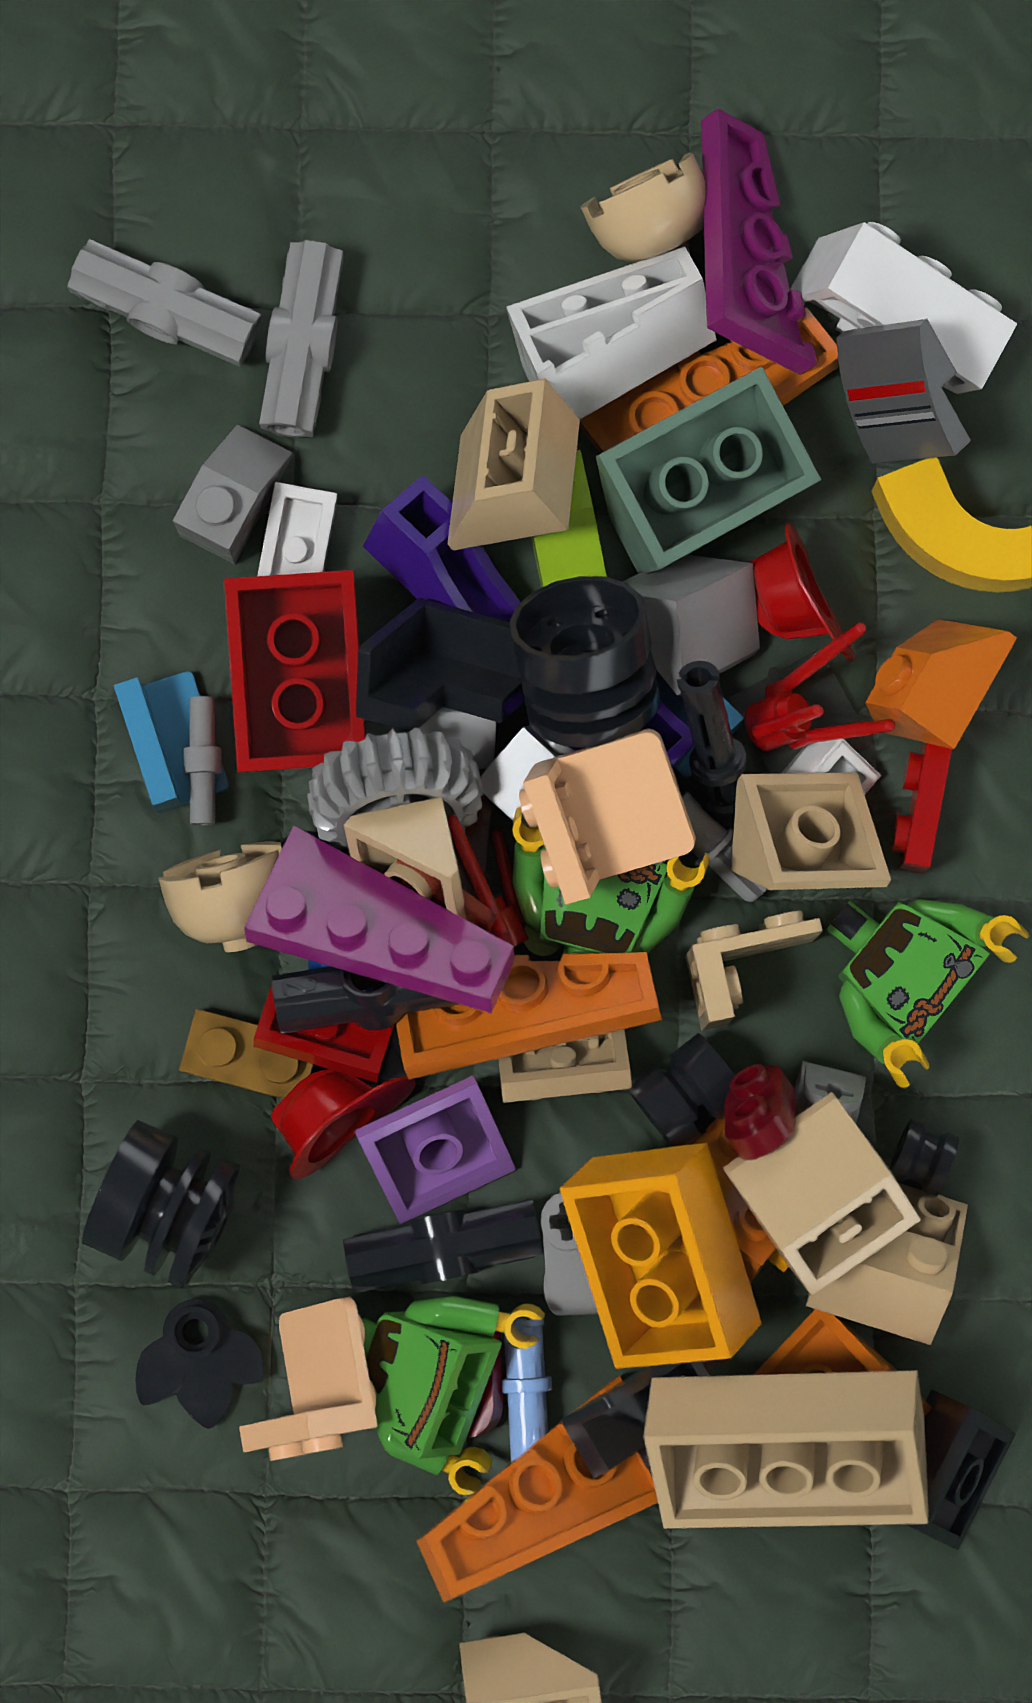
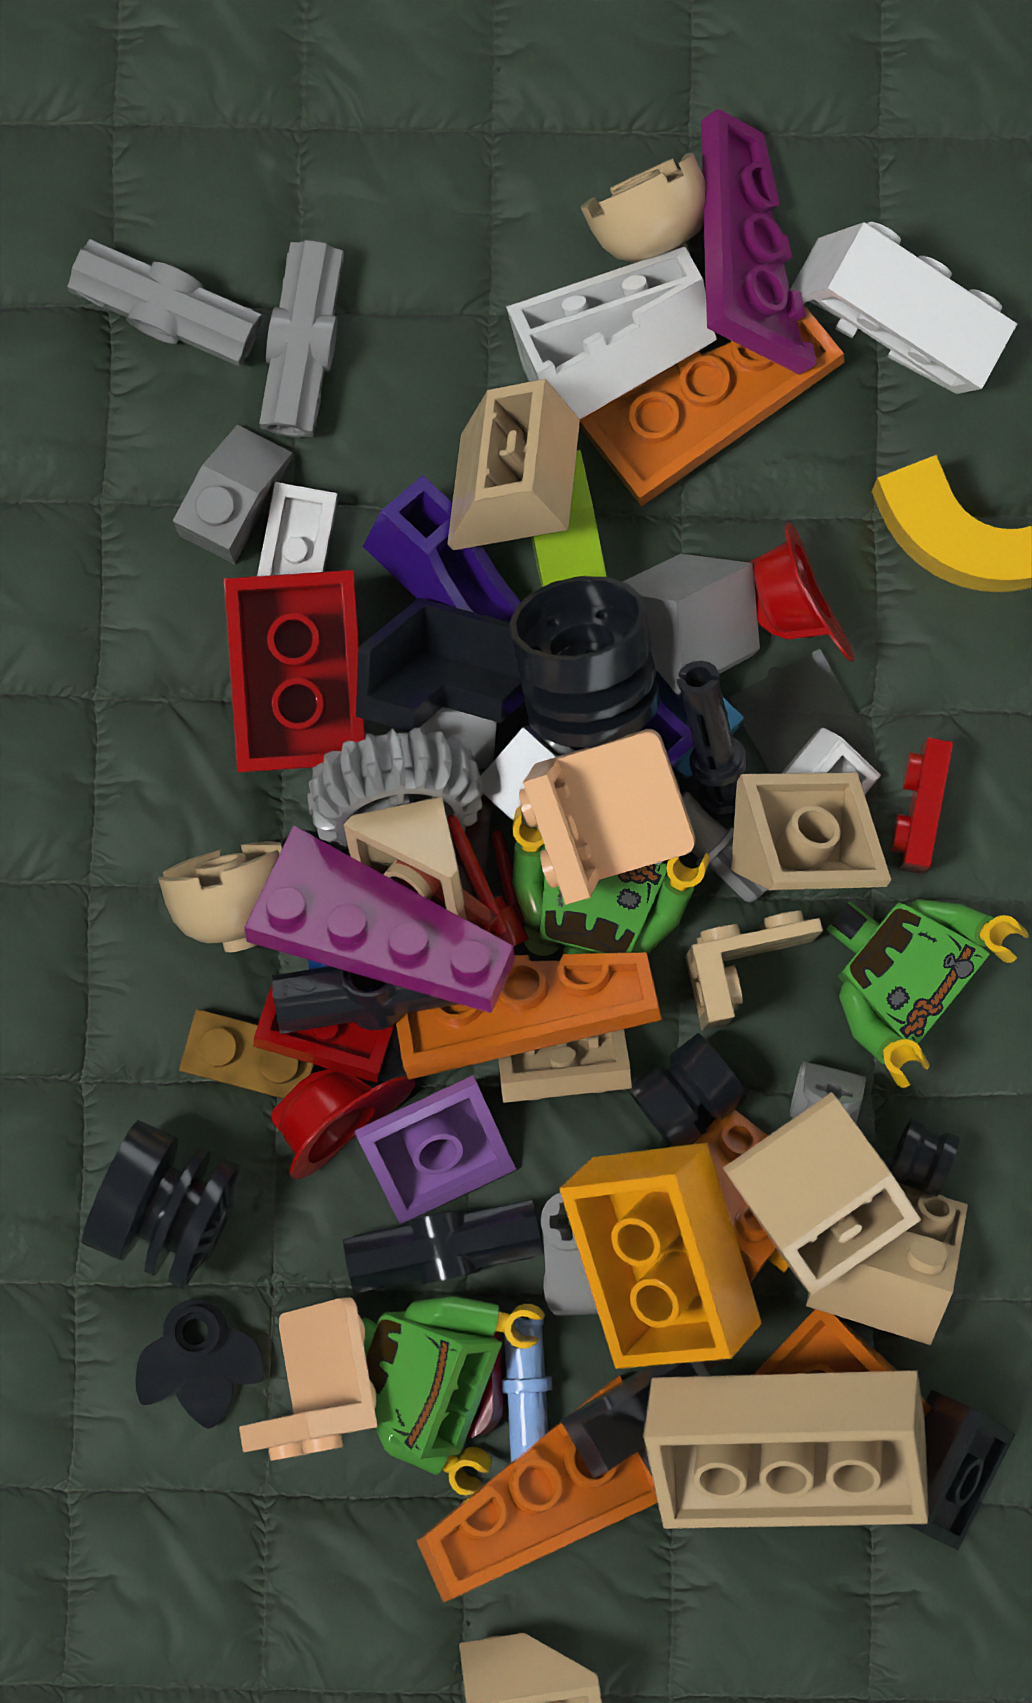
dark azure panel [113,671,229,814] -> none
light grey bar [183,696,222,826] -> none
sand green slope [596,366,821,574] -> none
dark red plate [725,1064,796,1160] -> none
red plant [745,623,895,751] -> none
dark grey slope [837,319,971,463] -> none
orange slope [865,619,1017,749] -> none

